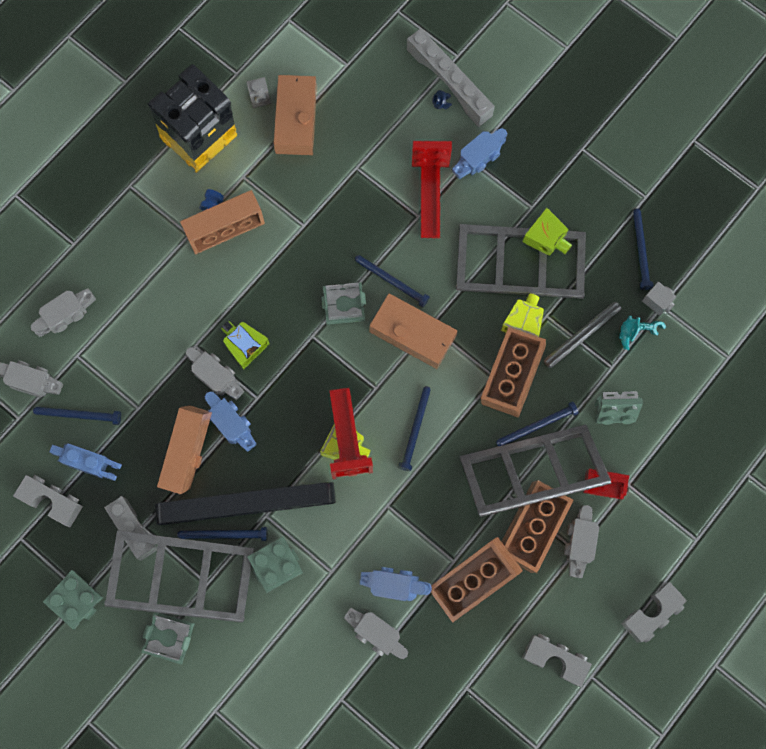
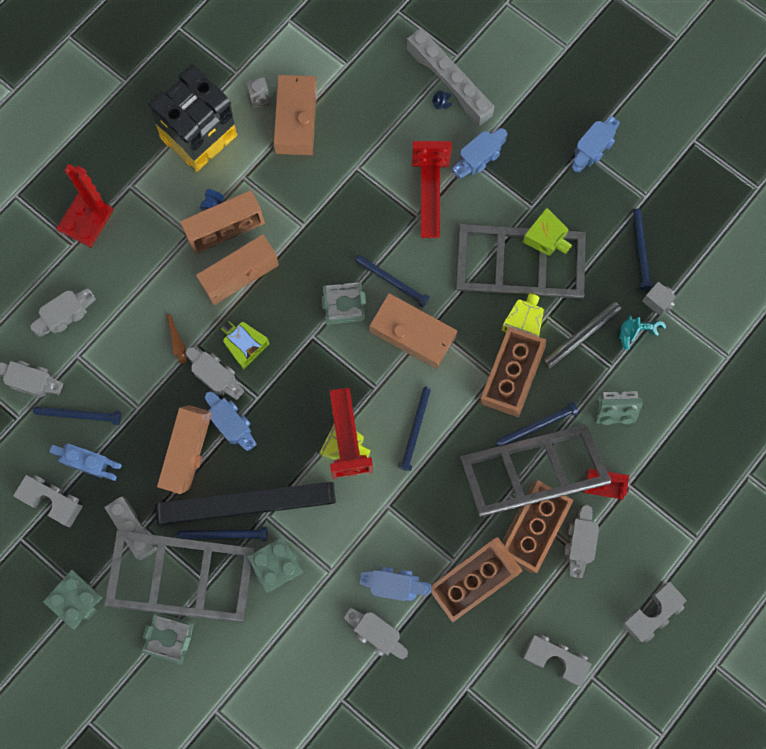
none -> red bracket [56,164,114,248]
none -> dark orange piece [167,314,187,363]
none -> nougat brick [196,234,279,306]
none -> medium blue hinge [572,116,620,172]

